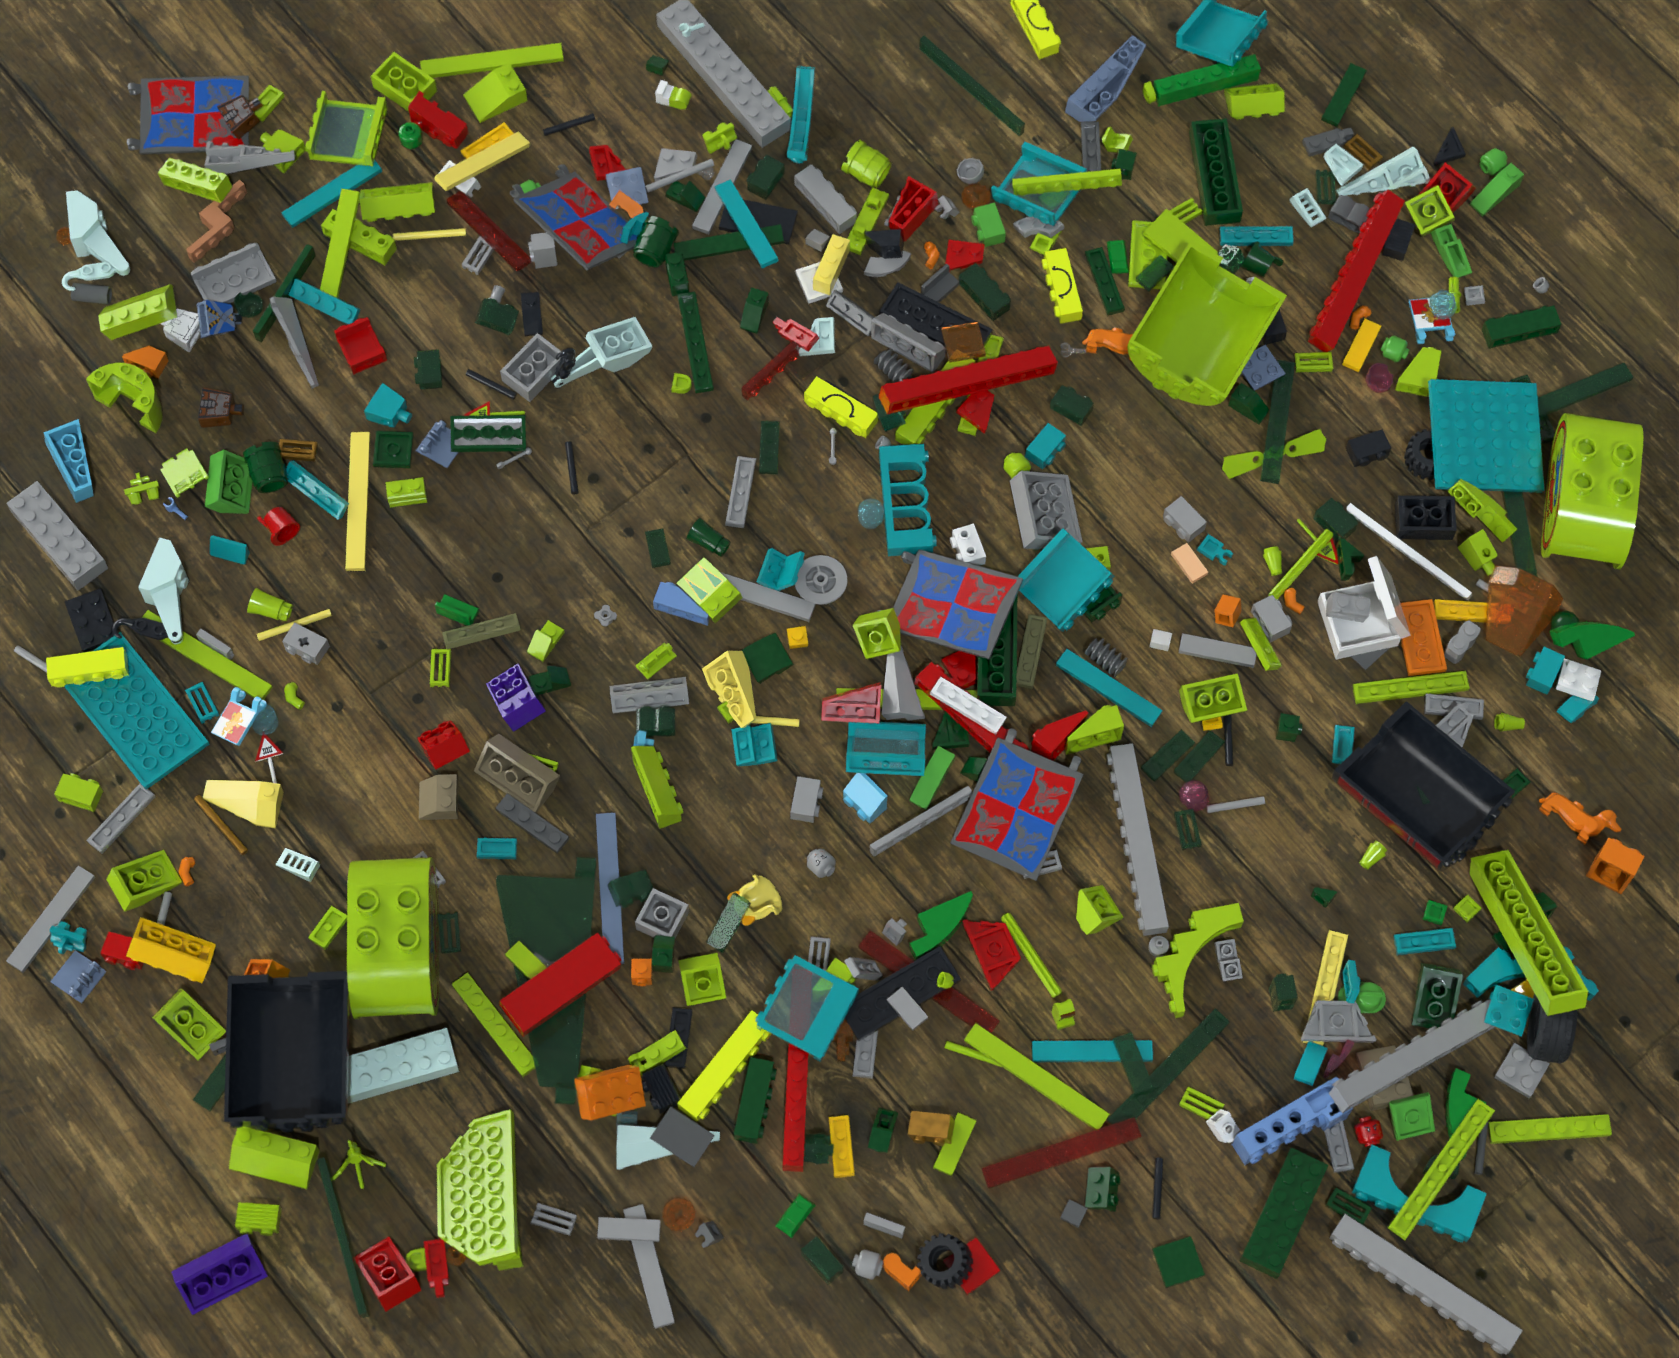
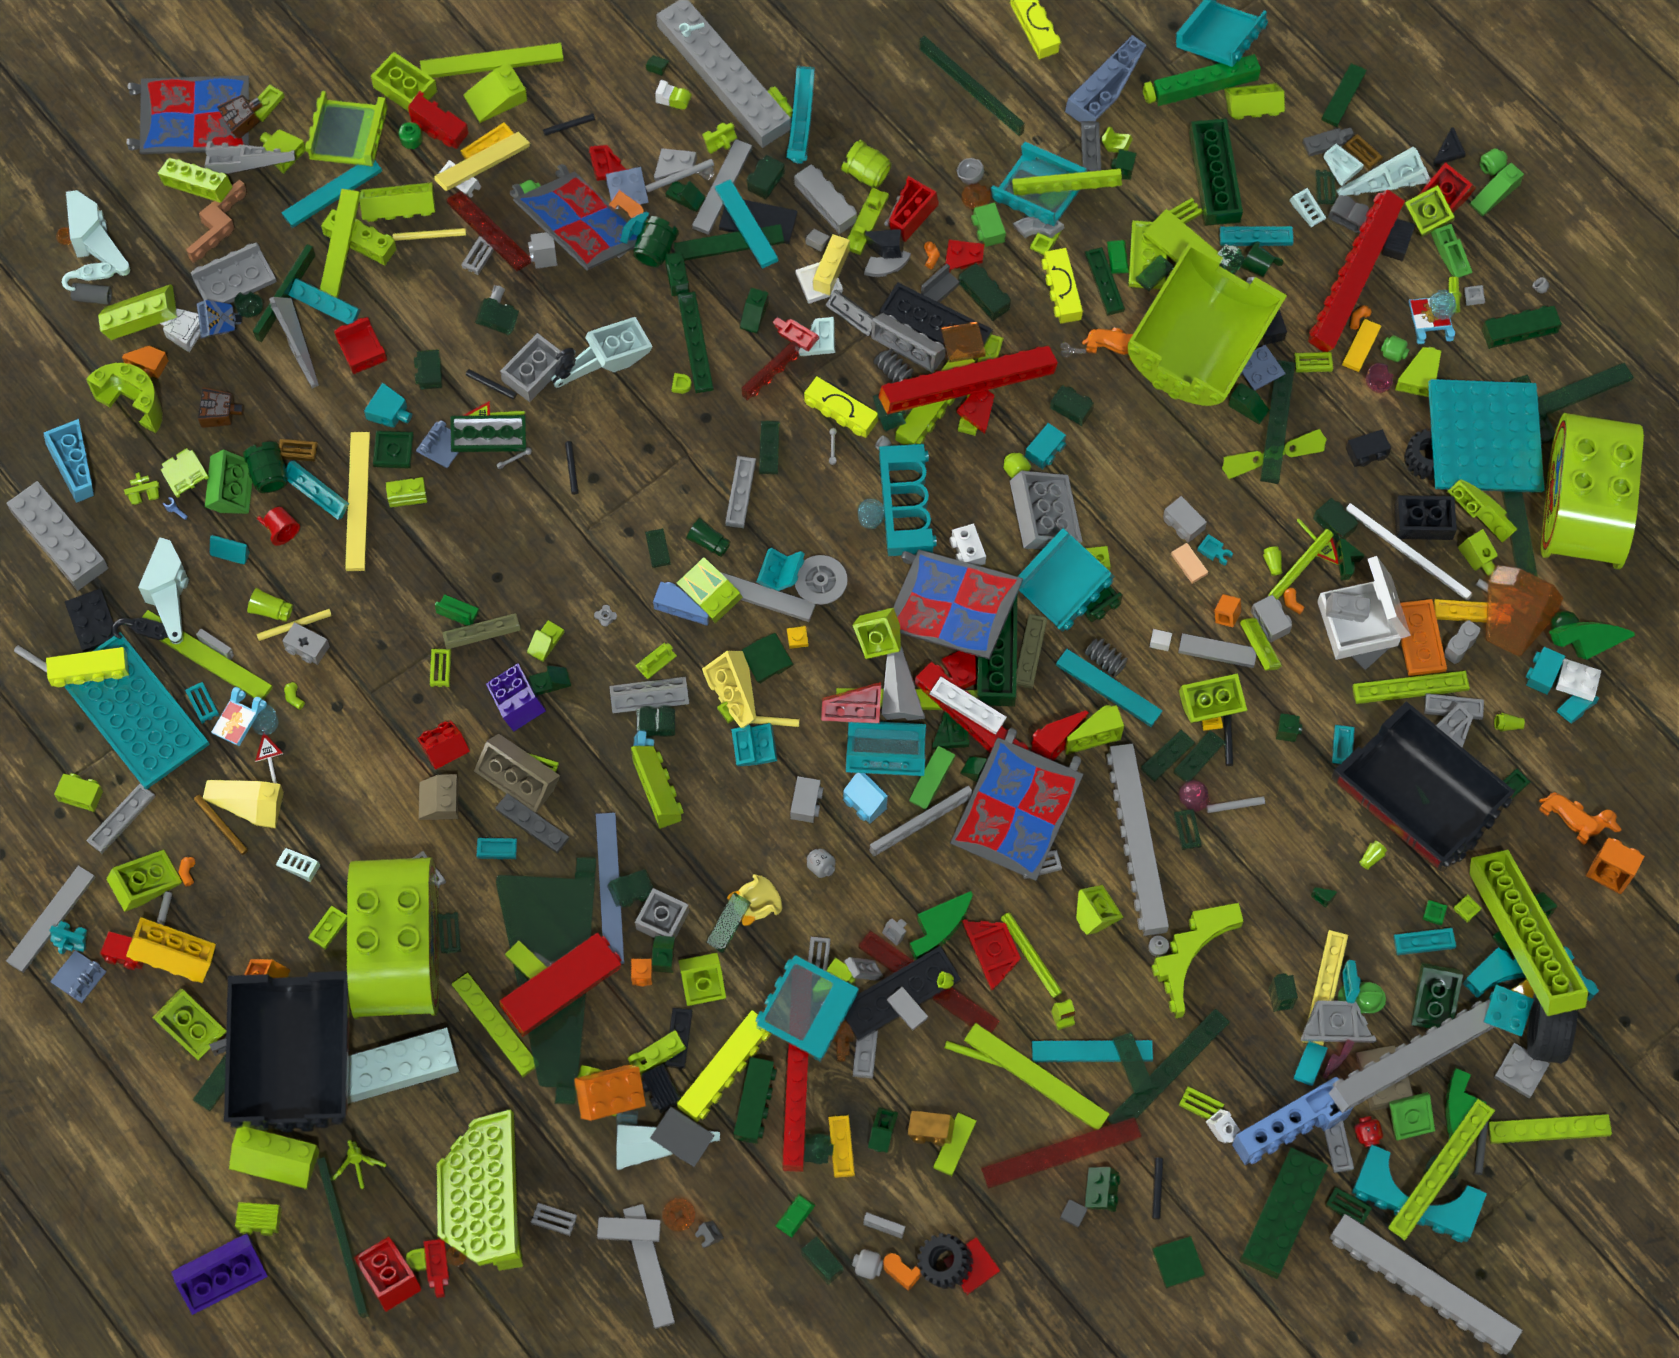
black slope [521,292,543,336] -> none
light grey tile [935,195,960,219] -> none
light grey slope [1214,939,1243,981] -> none

